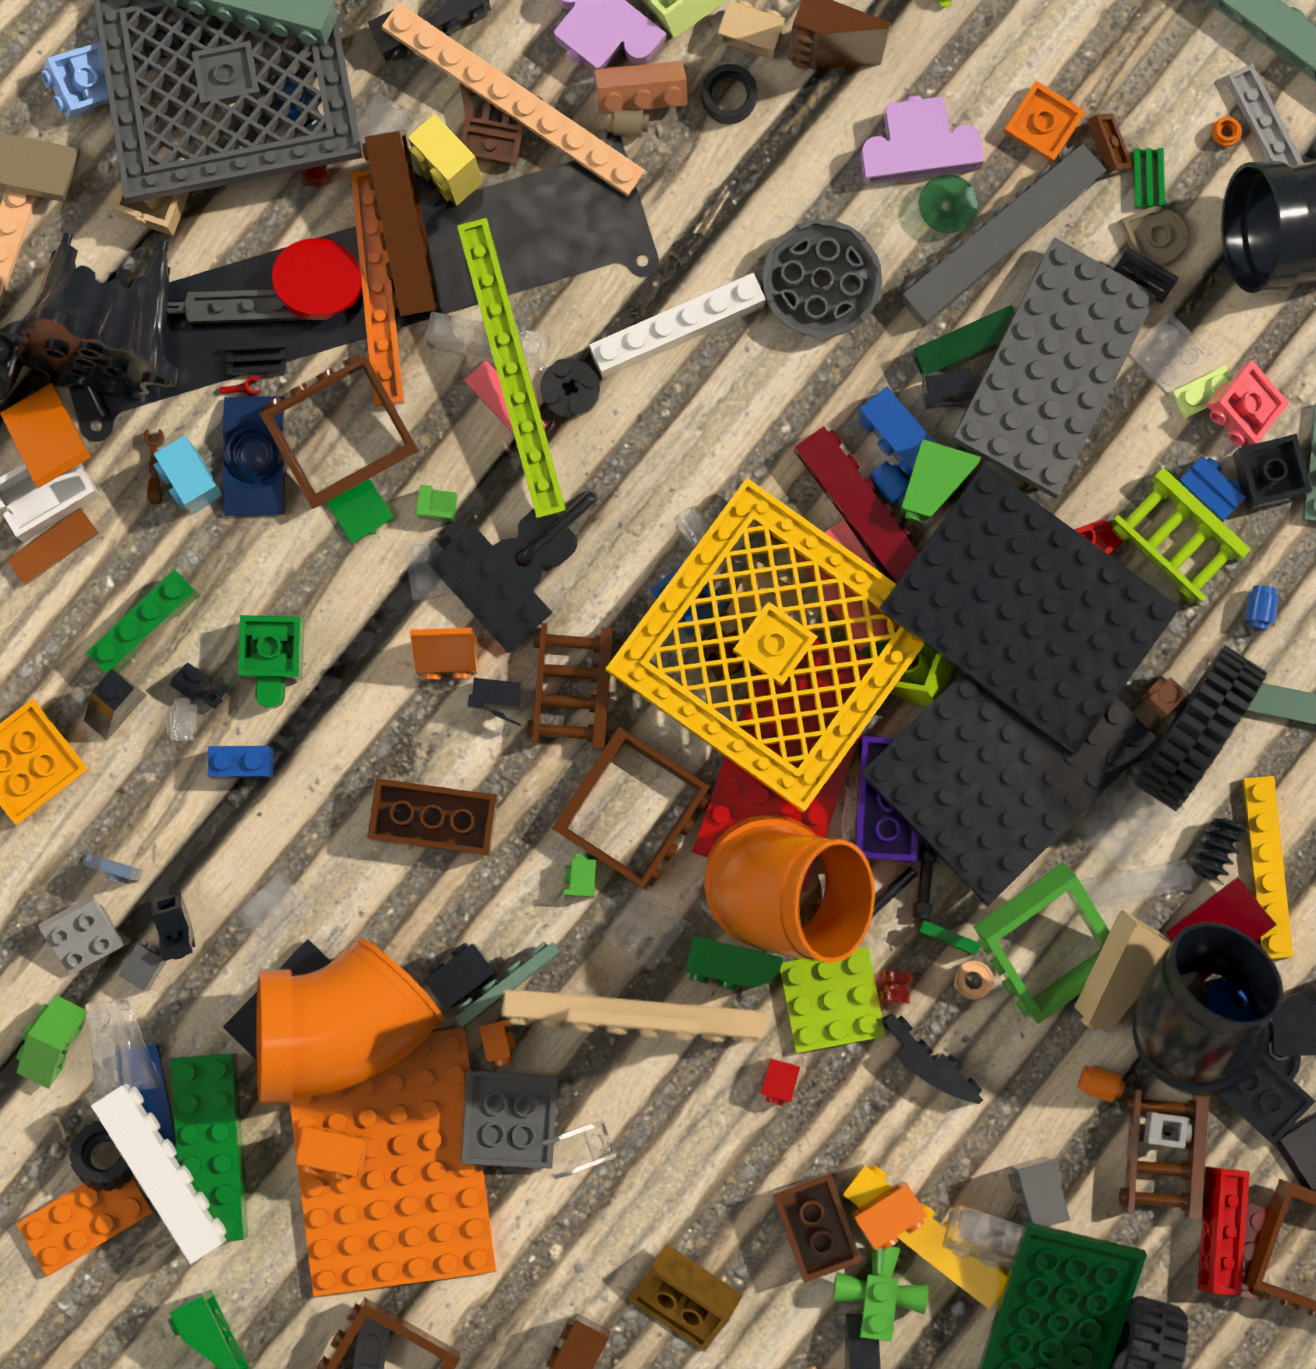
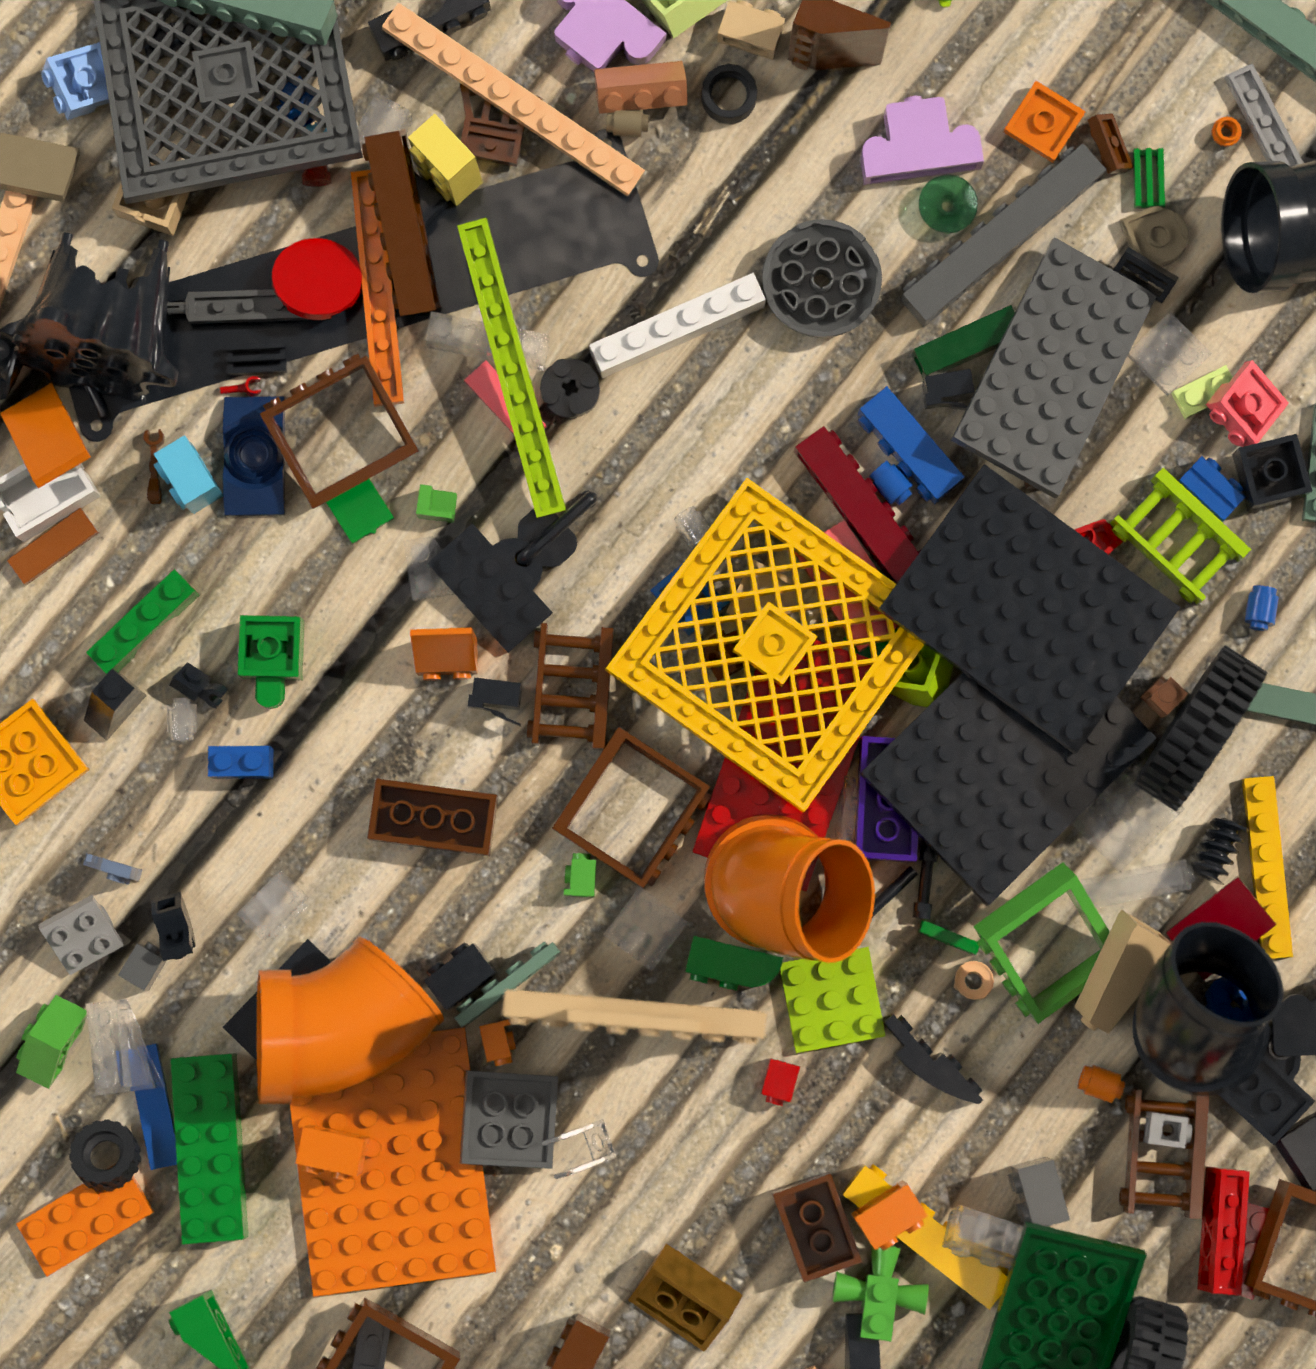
white brick [91,1084,227,1264] -> none
clear red wheel [880,970,913,1004] -> none
bright green slope [899,439,981,523] -> none

